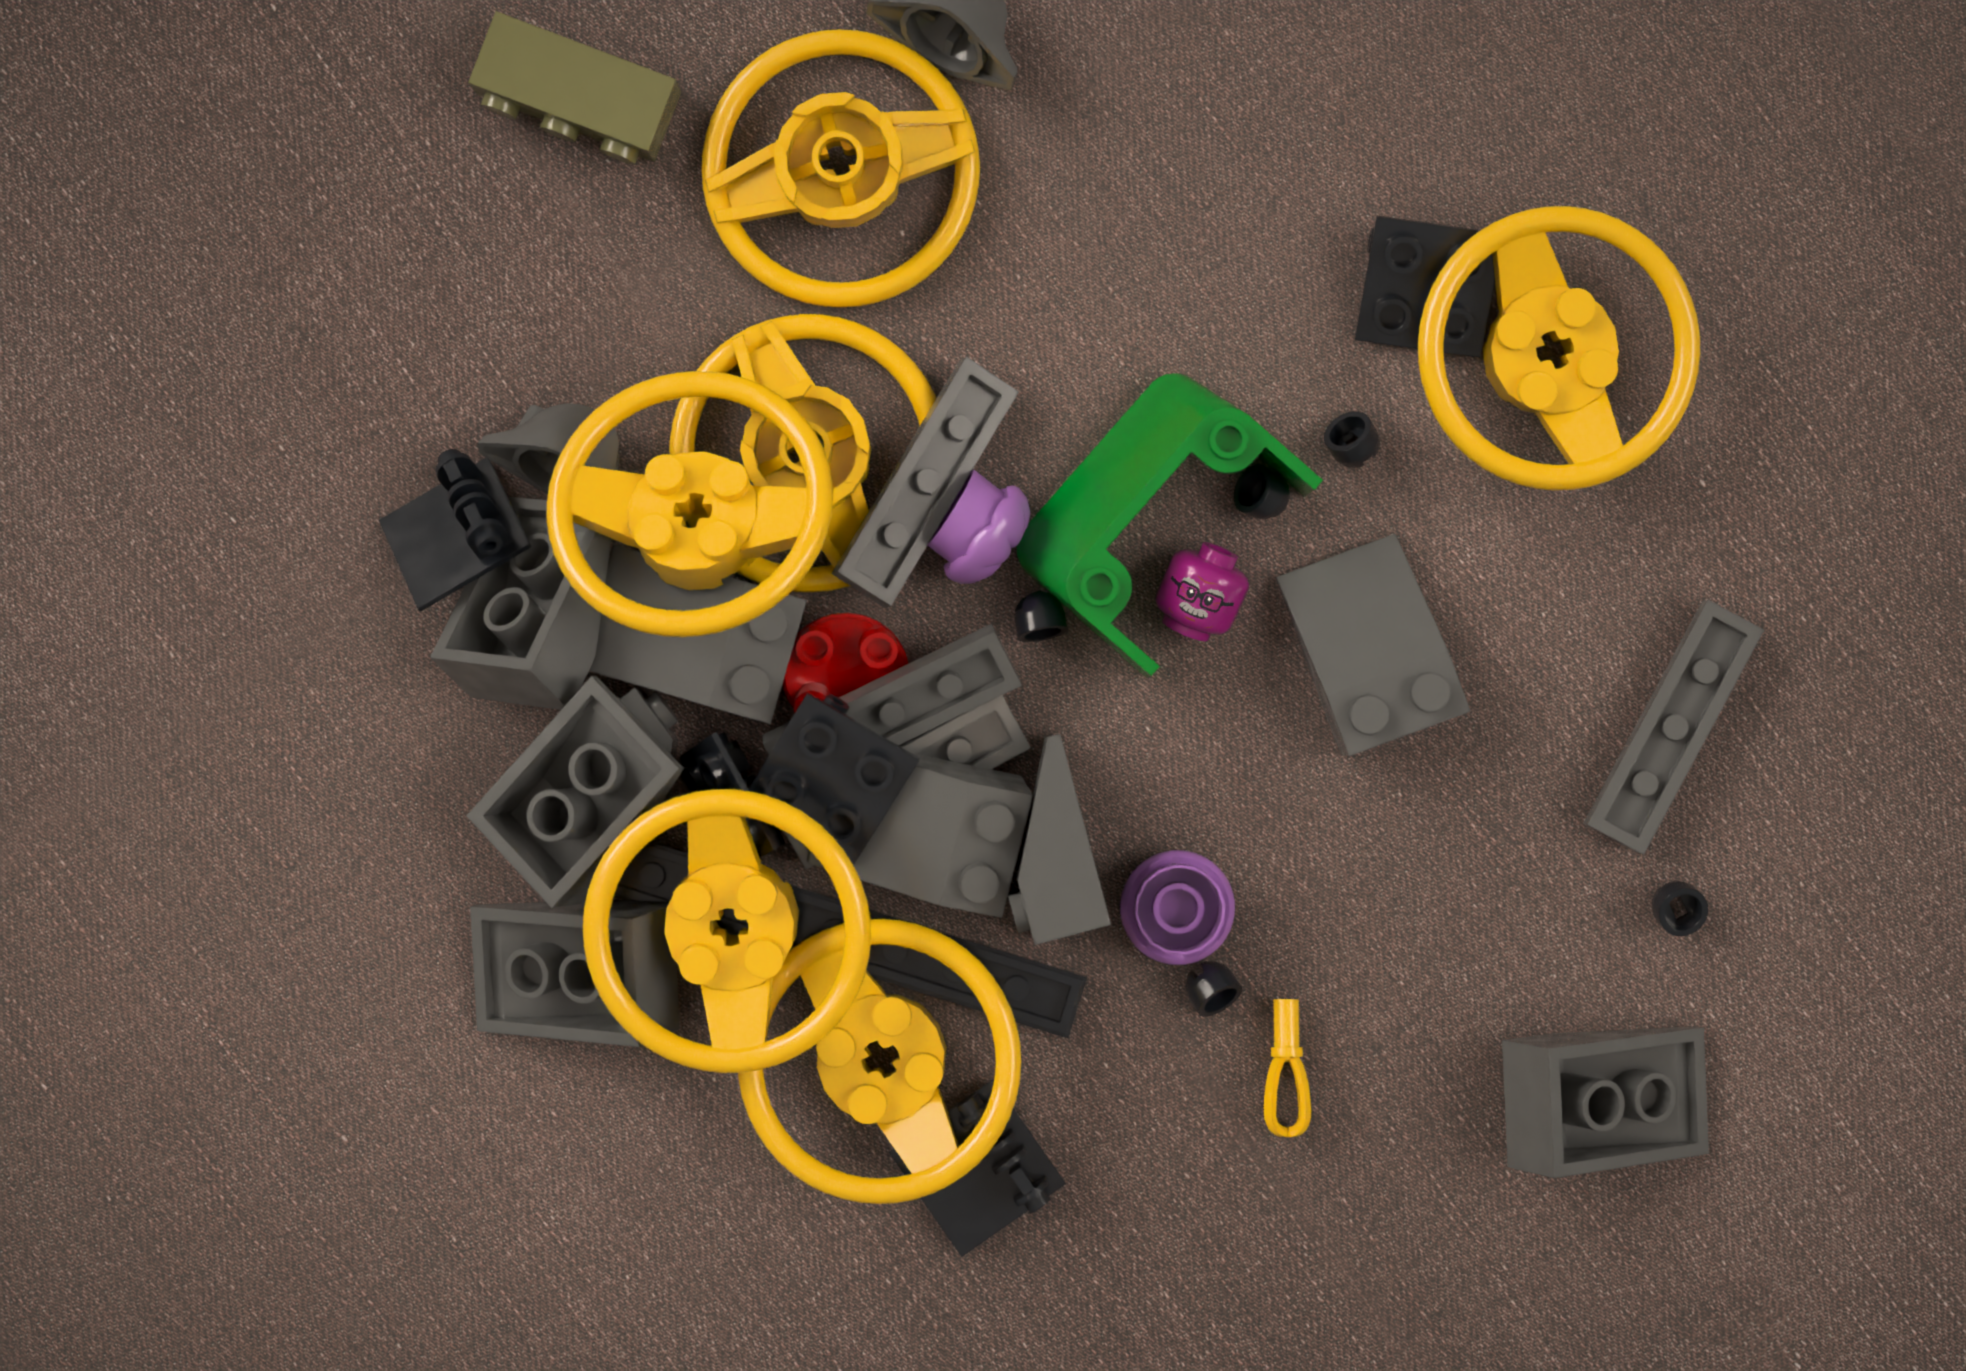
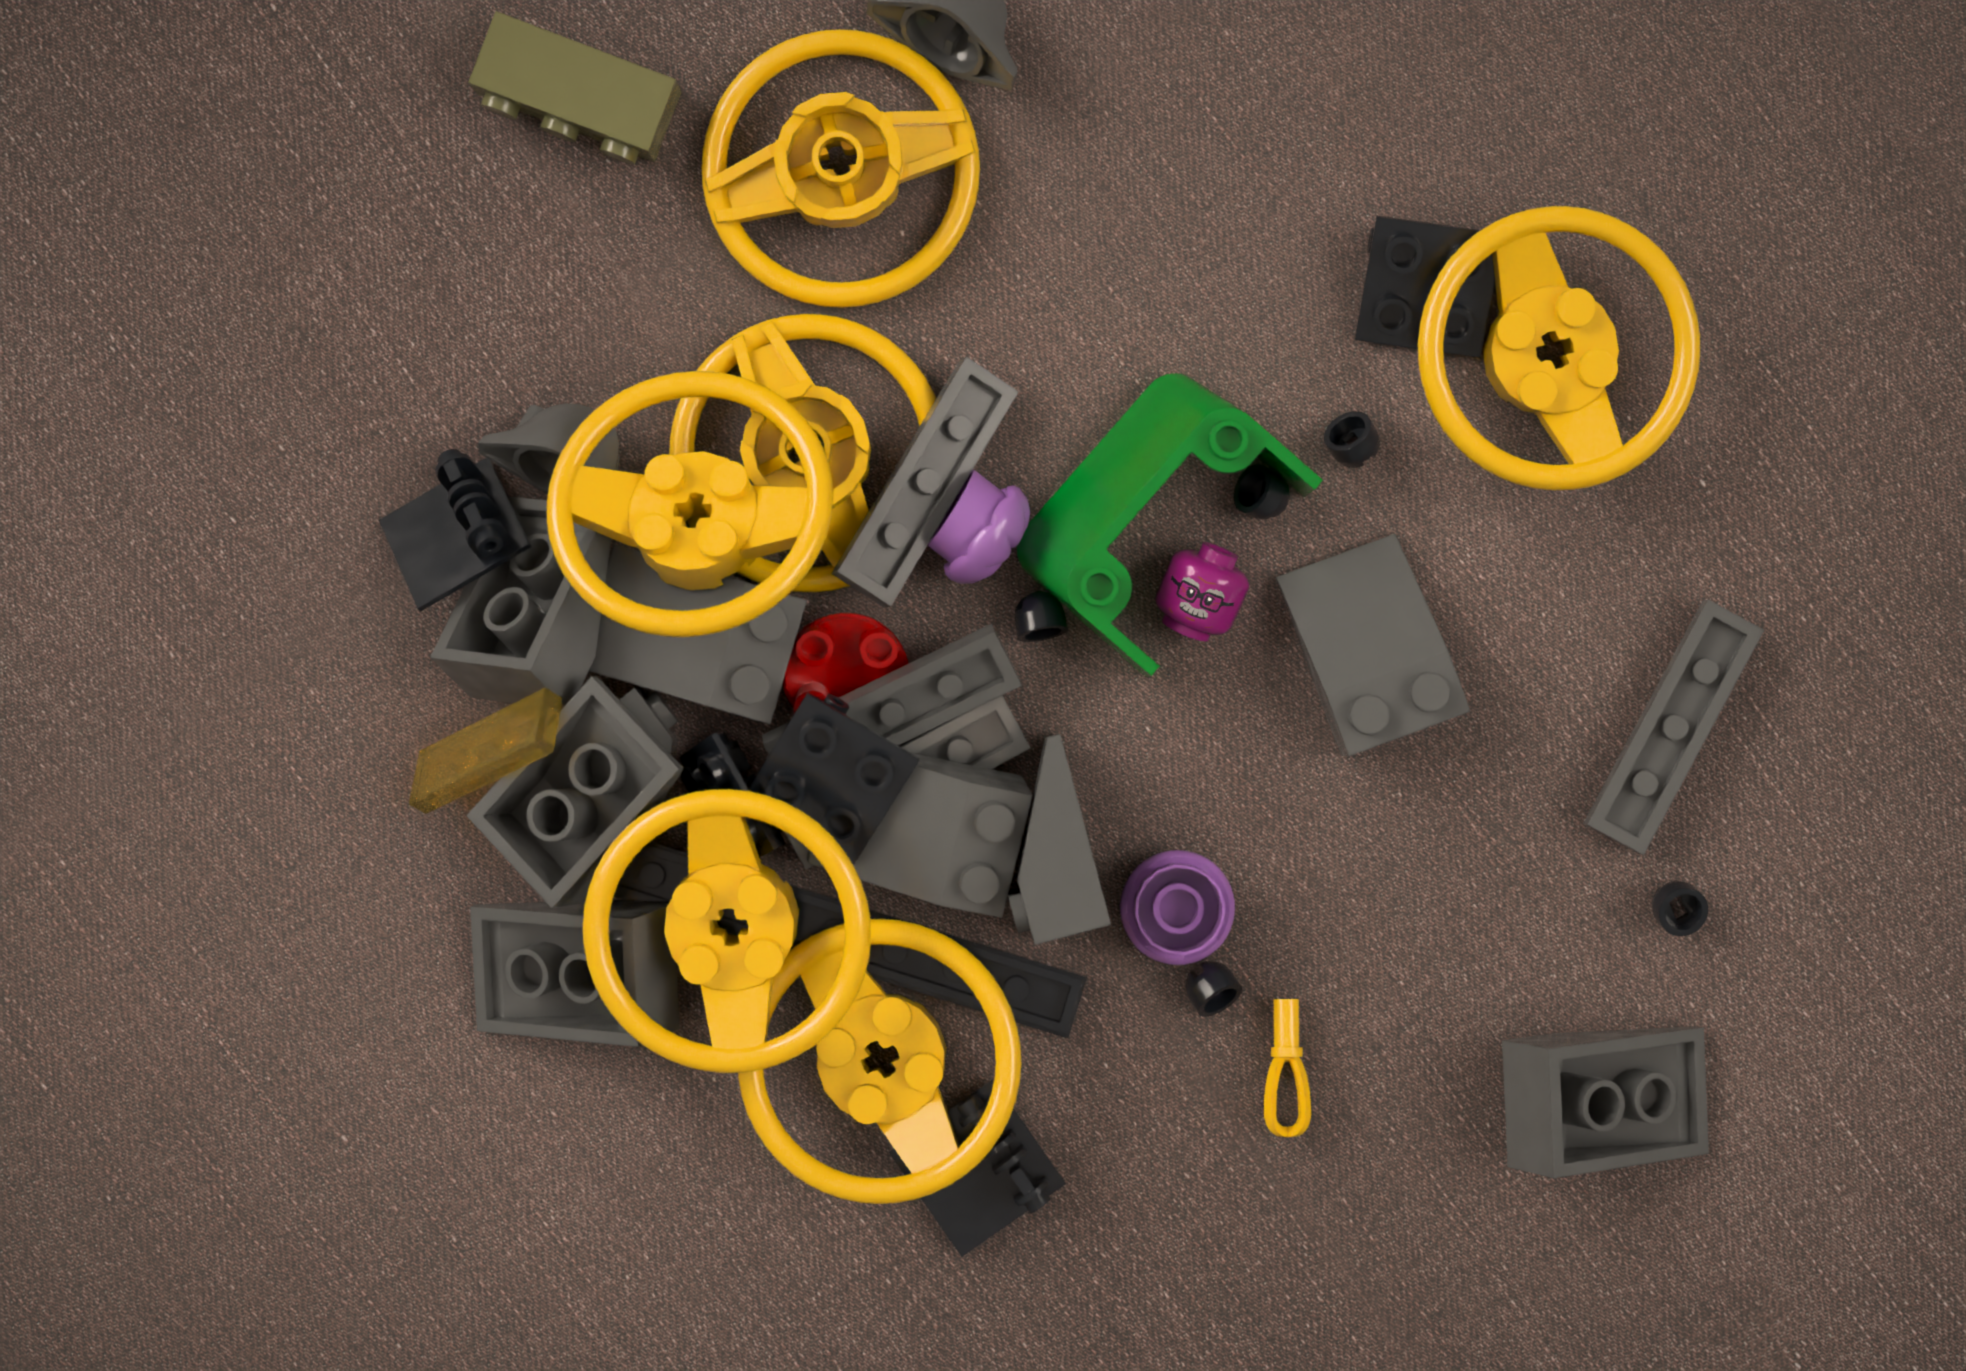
none -> clear yellow tile [409,688,562,814]

